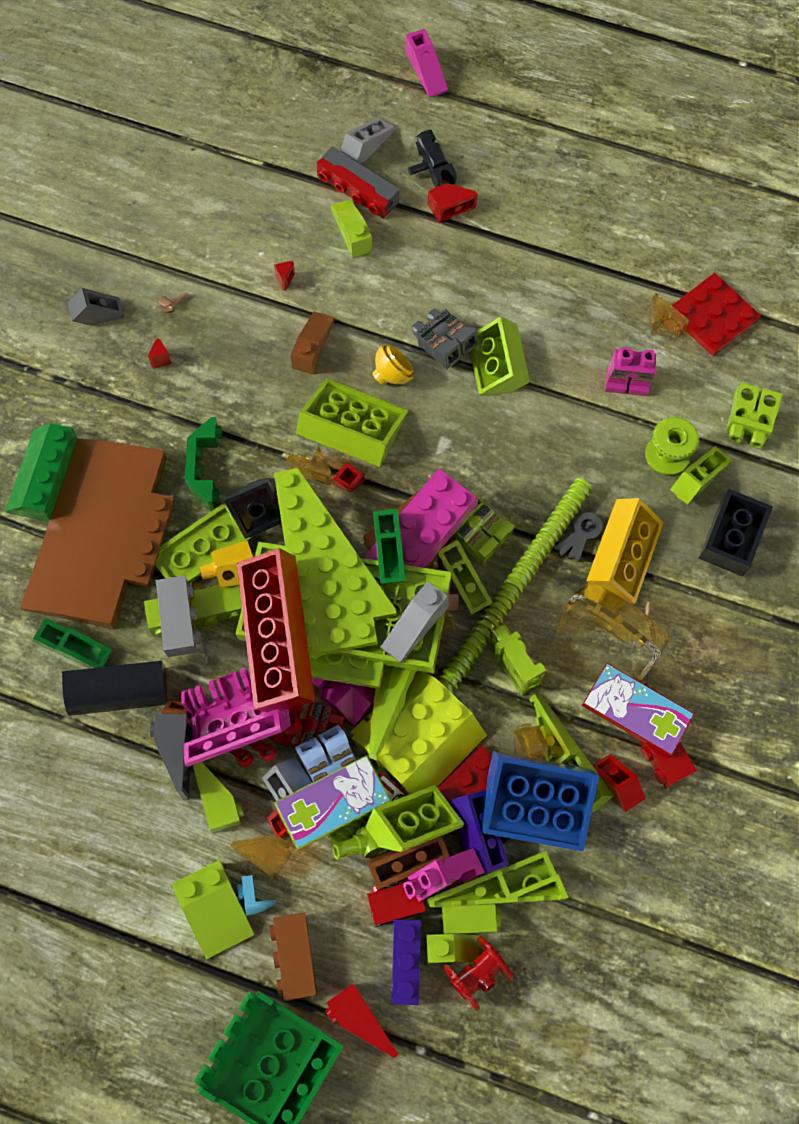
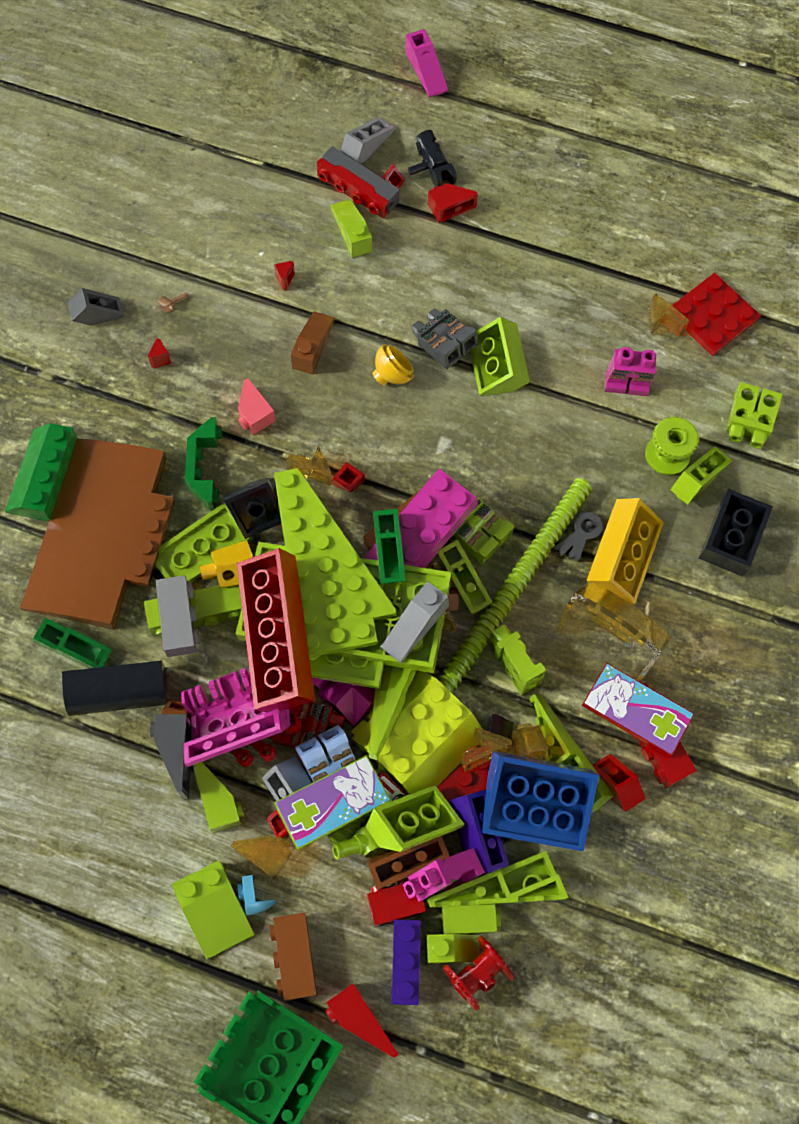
lime slope [296,378,408,467] -> none
none -> coral slope [238,378,276,435]
none -> red slope [382,164,405,189]
none -> clear yellow slope [461,728,512,772]
none -> black slope [486,713,514,747]

